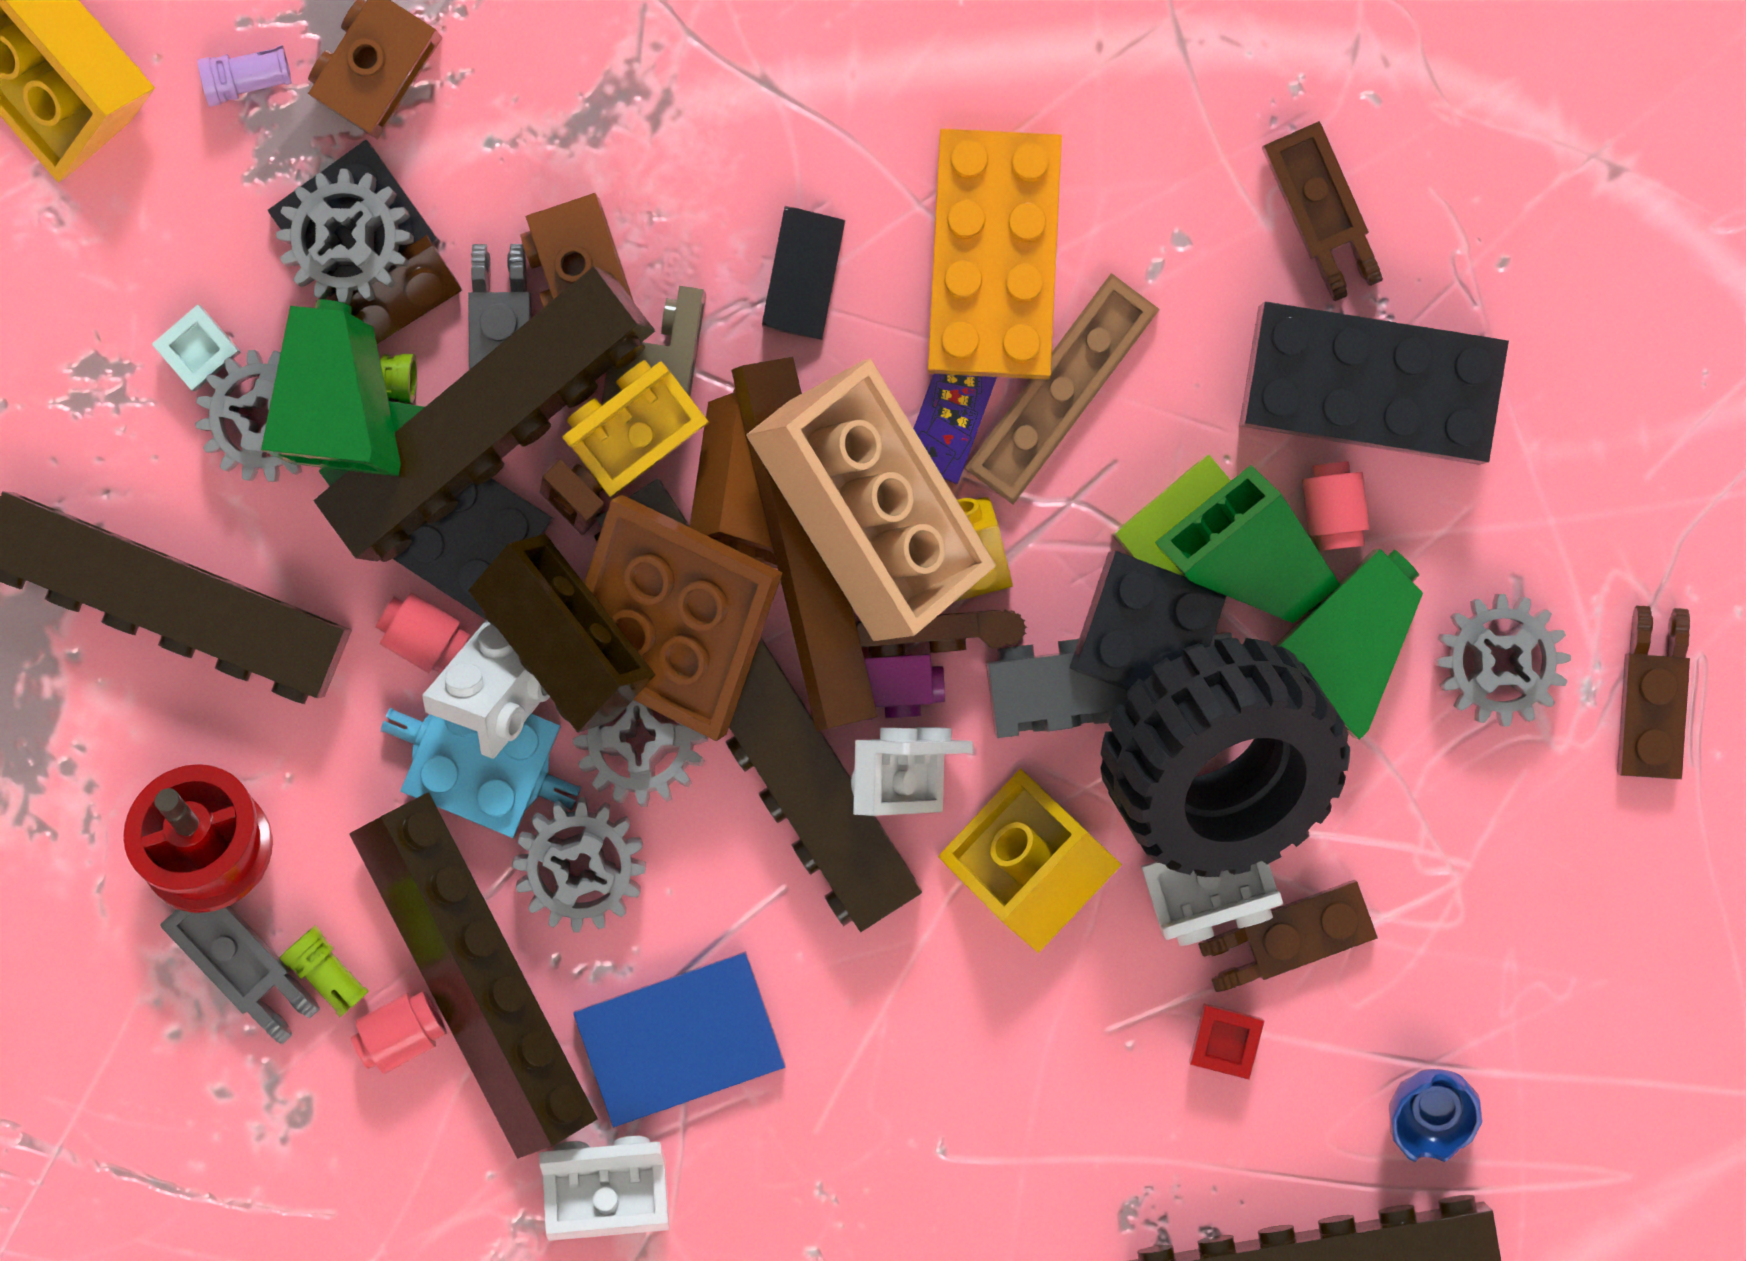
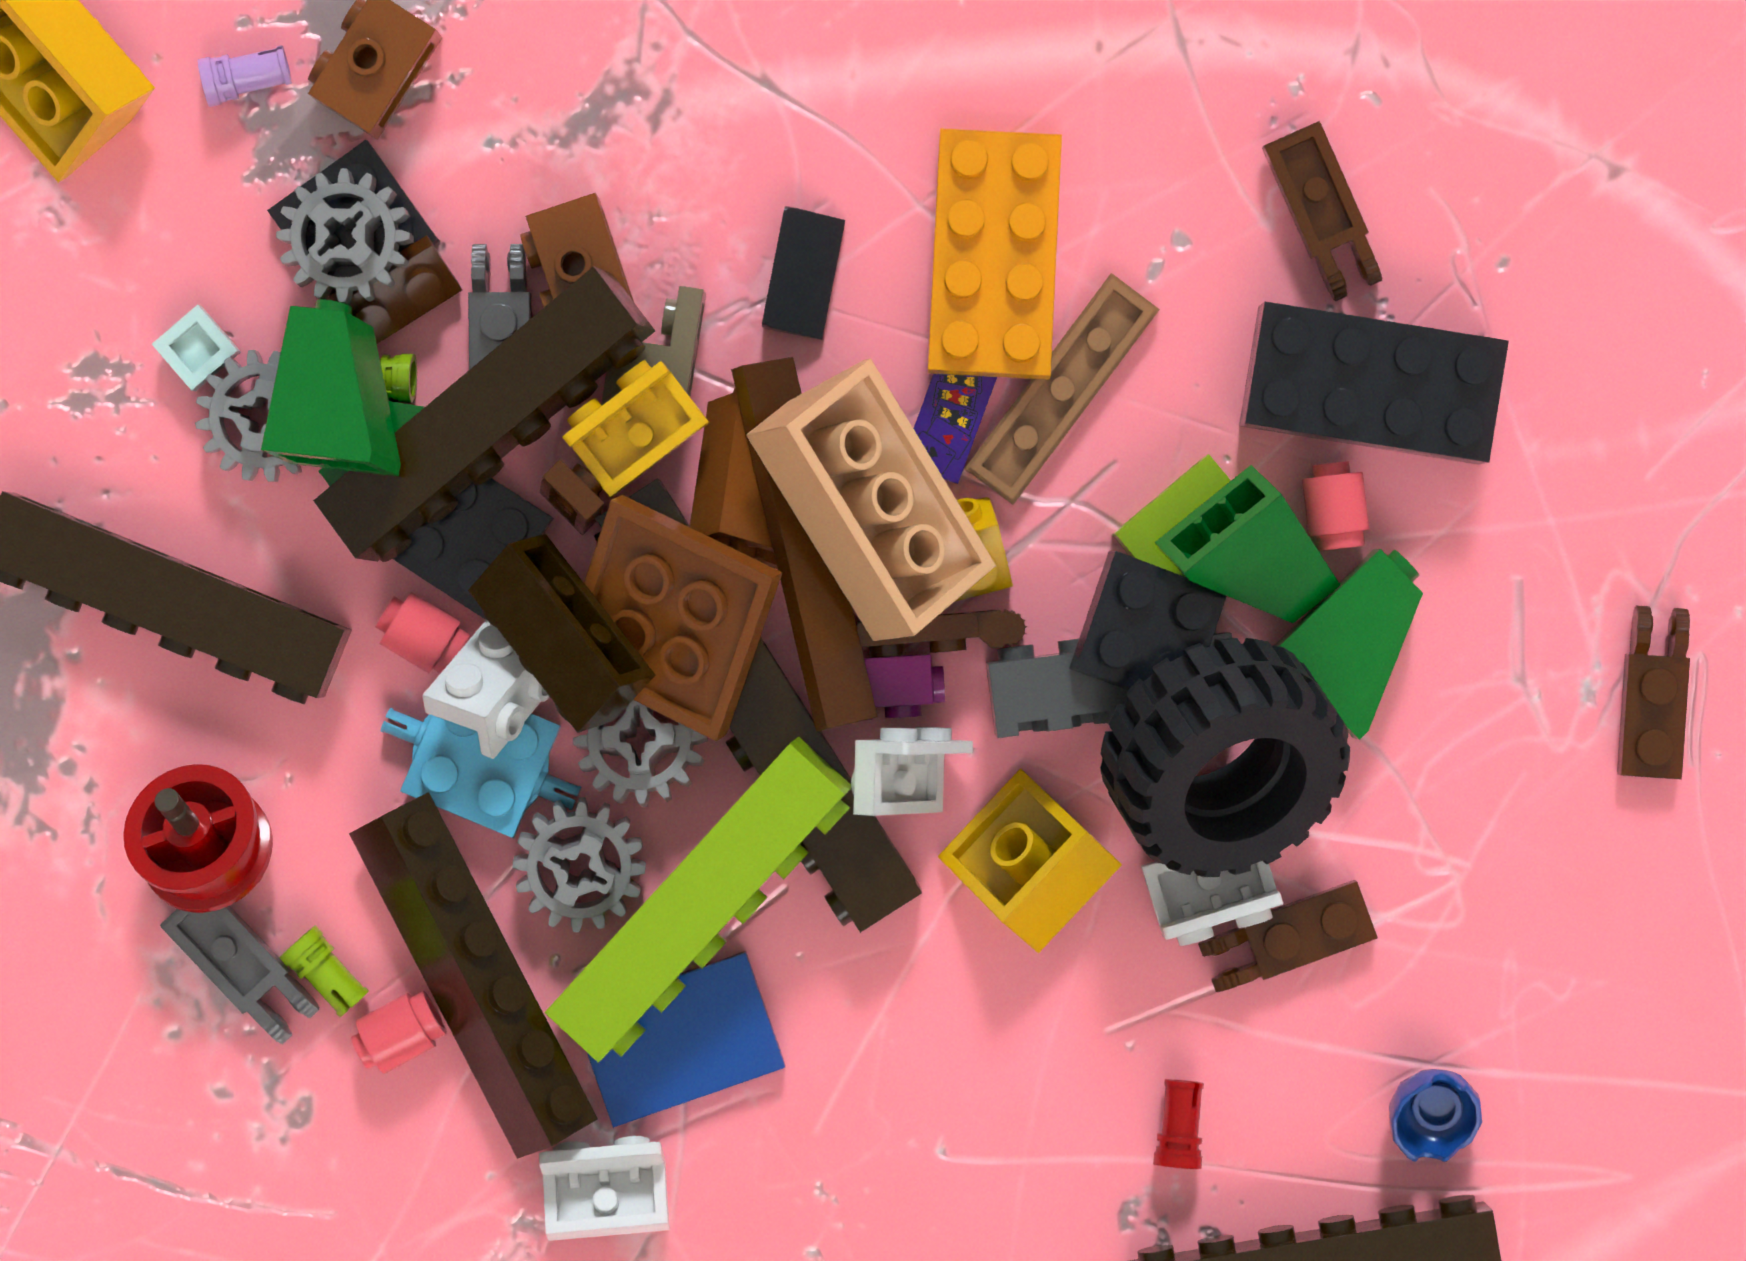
red plate [1189,1003,1265,1080] -> none
light grey gear [1434,594,1571,727] -> none
none -> lime brick [544,737,851,1063]
none -> red pin [1153,1079,1204,1169]

